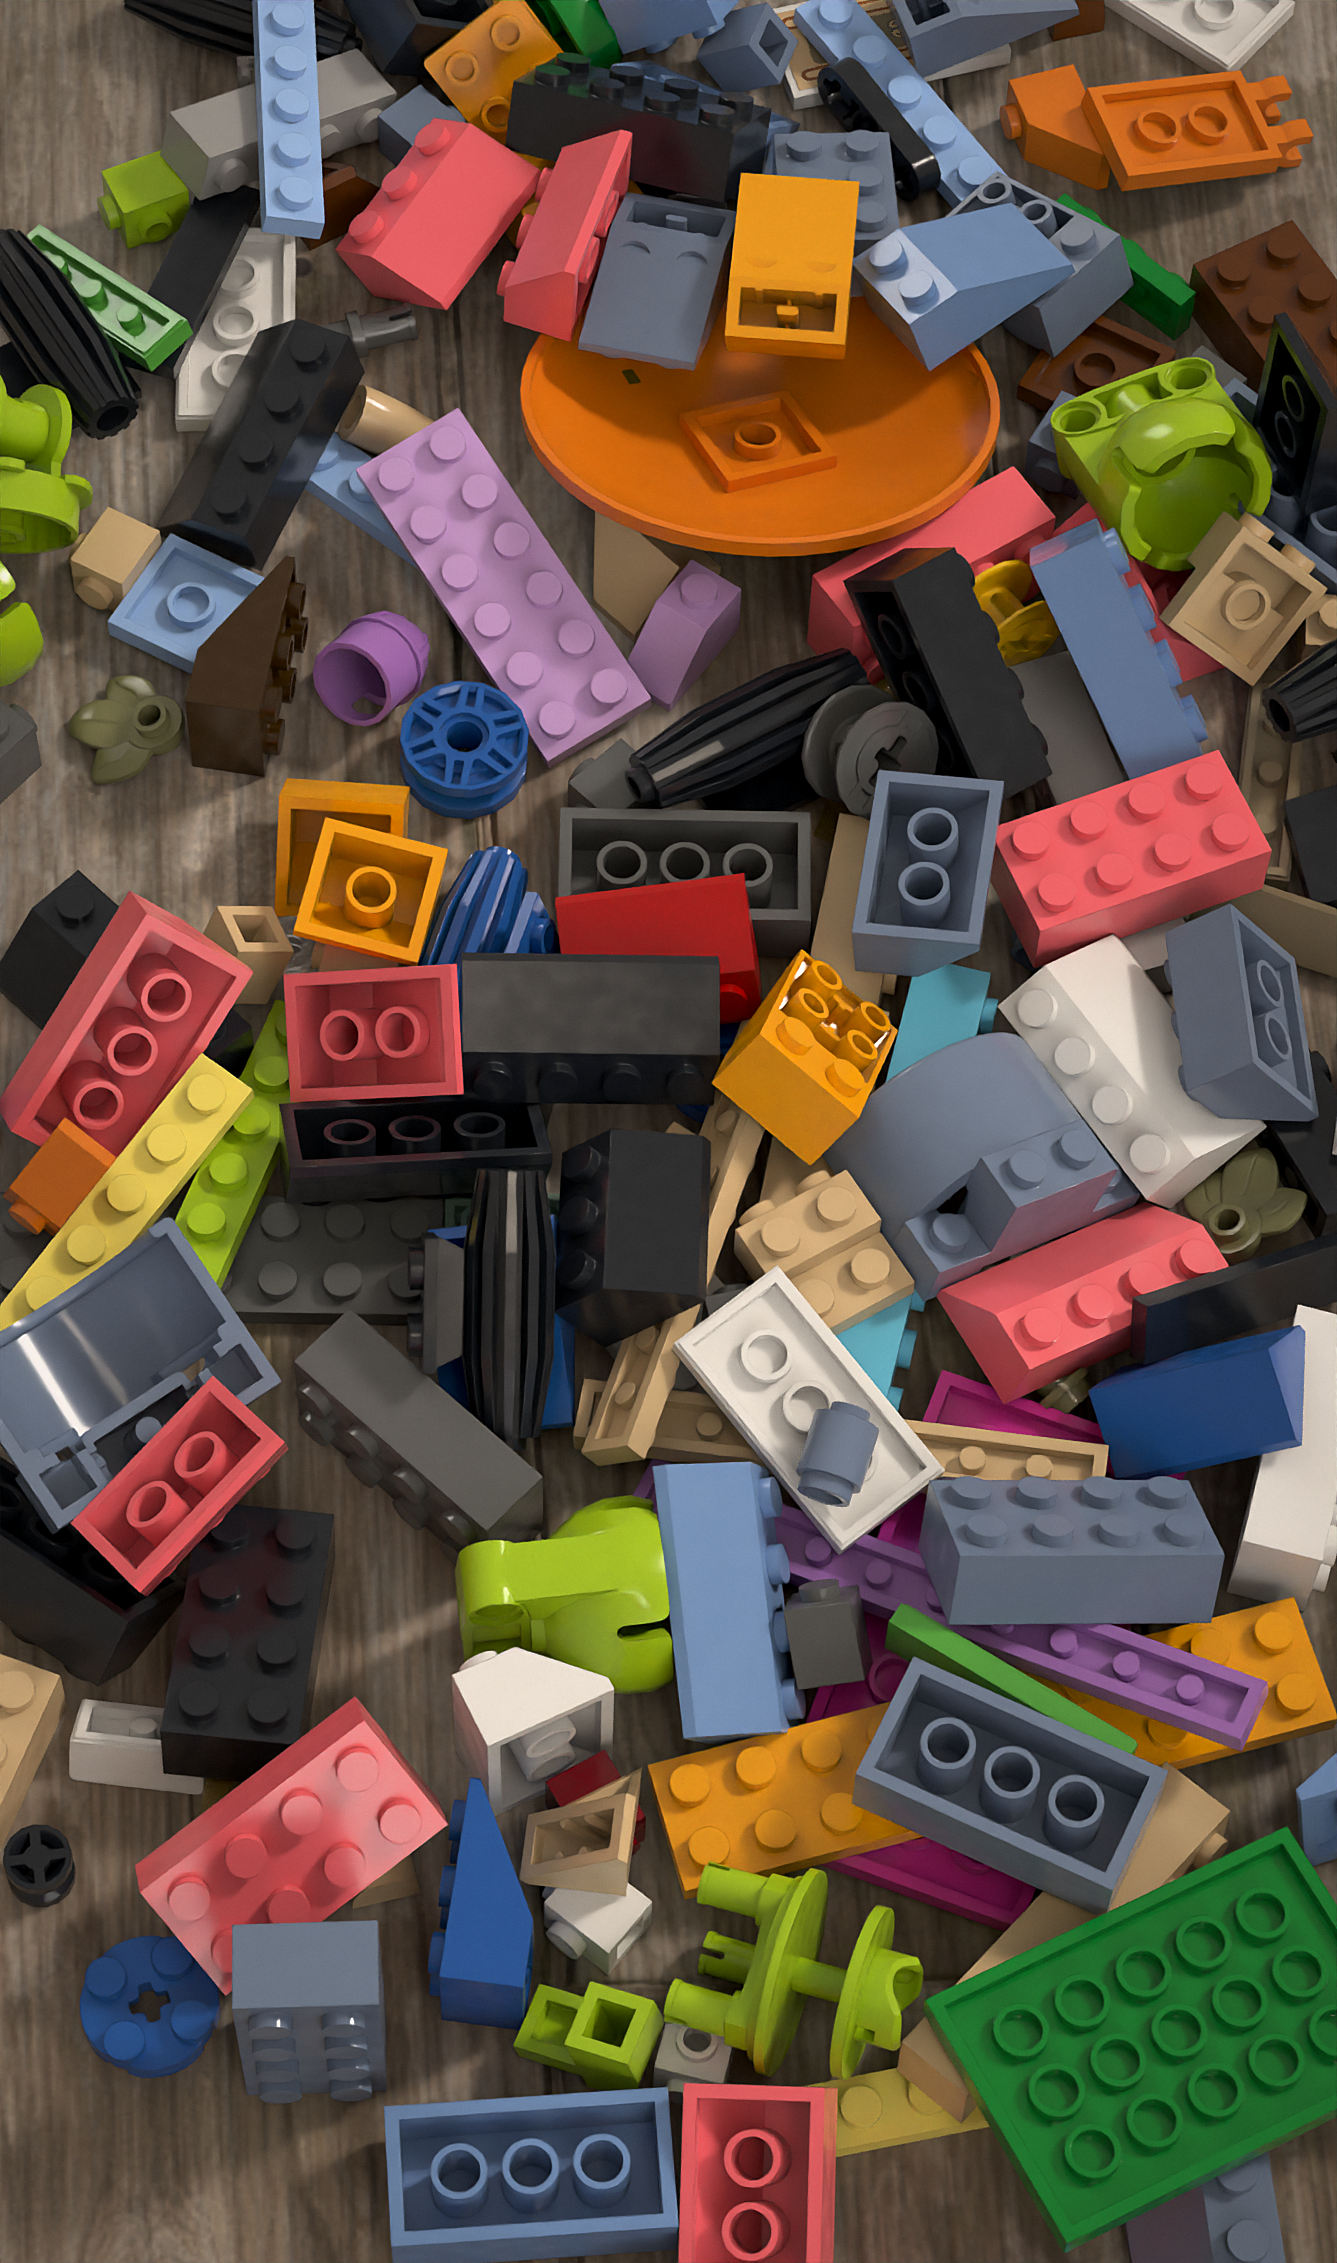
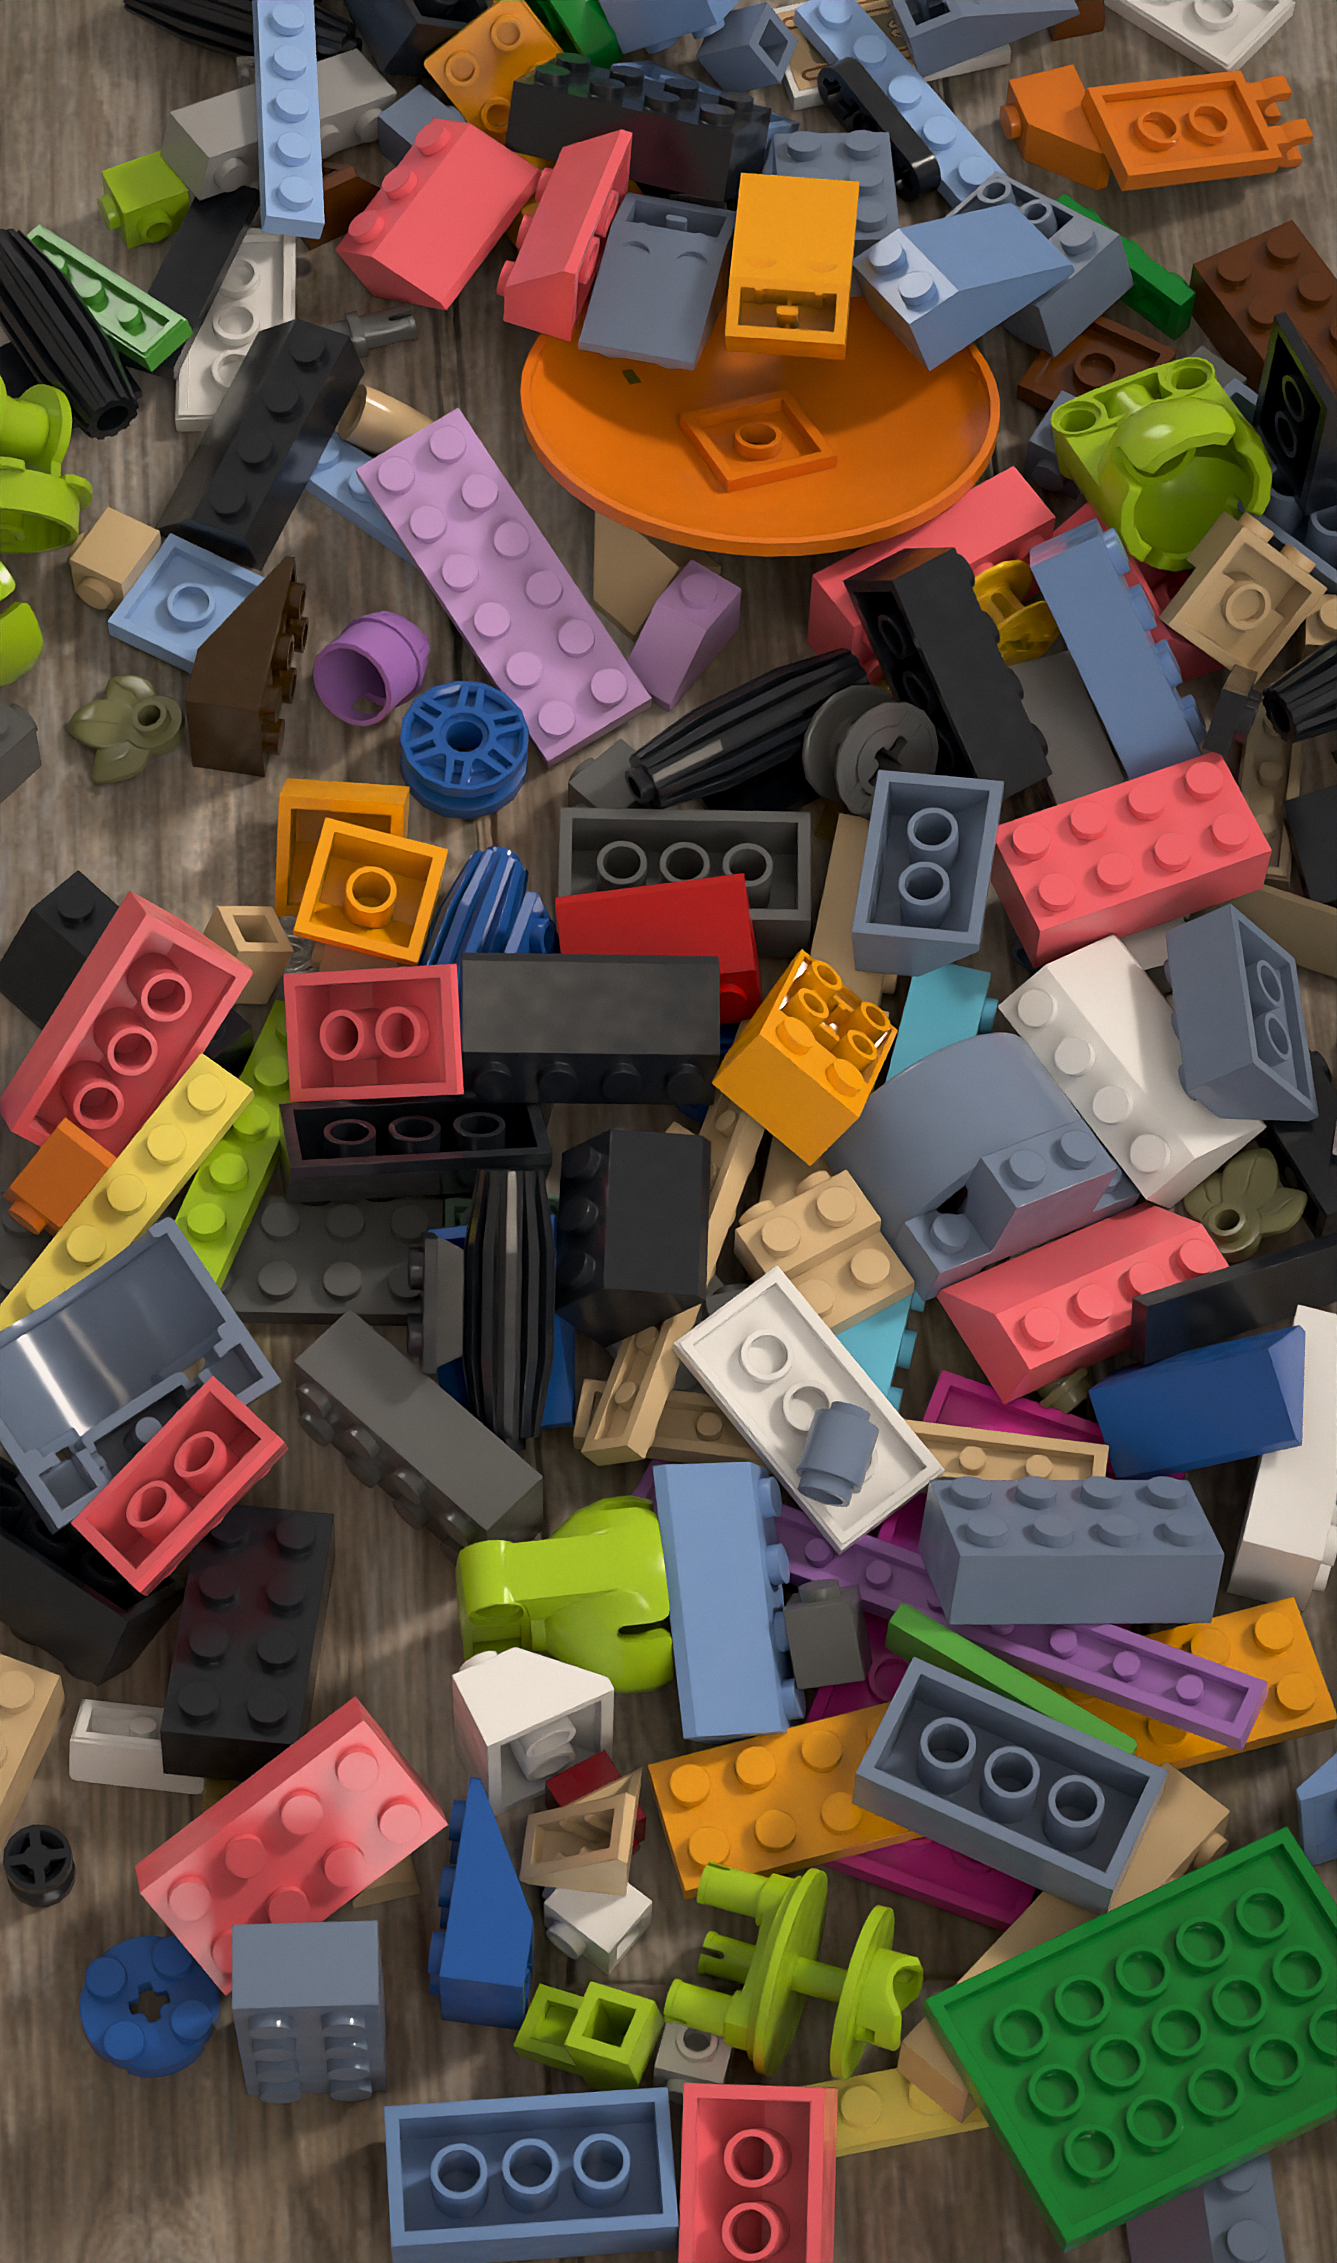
none -> black plate [1202,664,1263,756]

